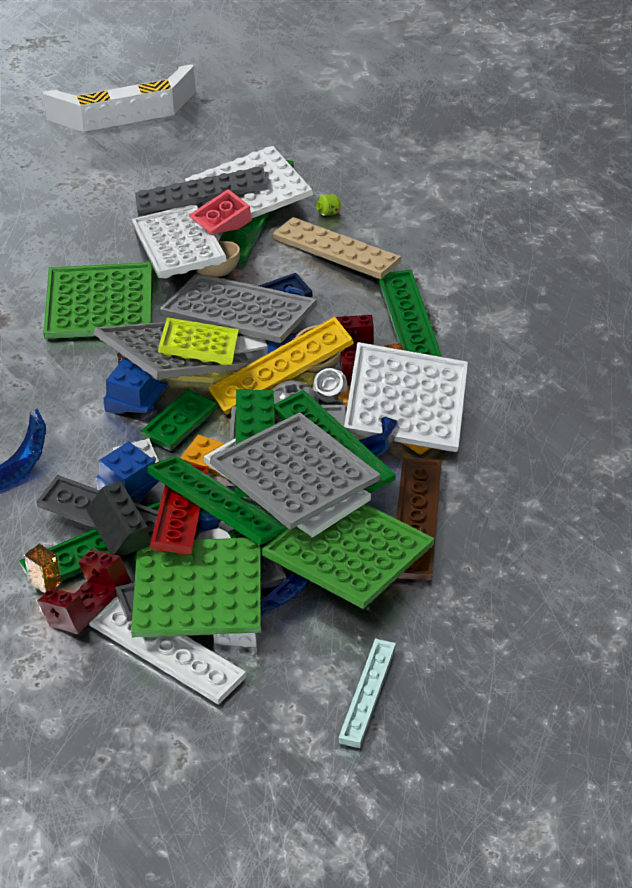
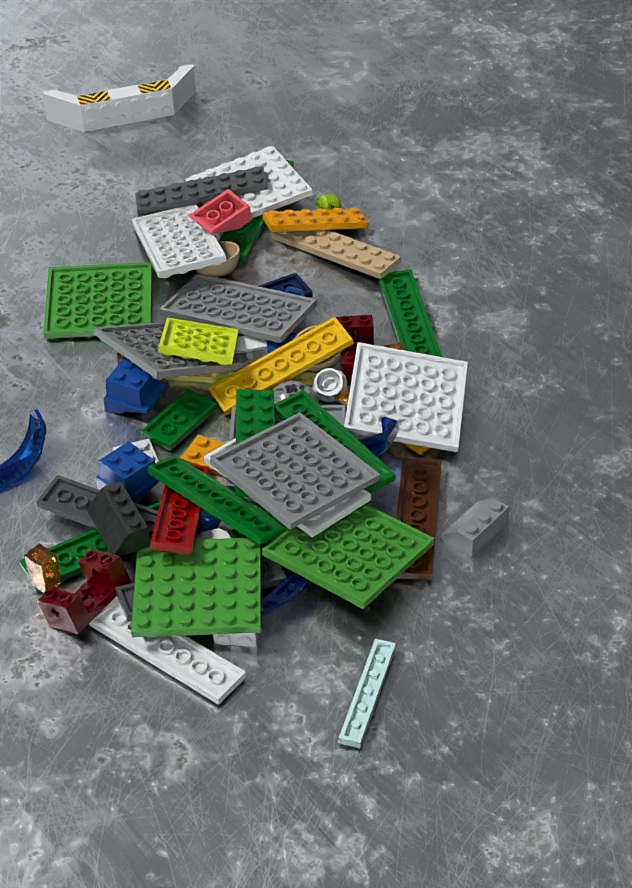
none -> light orange plate [262,207,369,232]
none -> light grey slope [440,498,509,557]

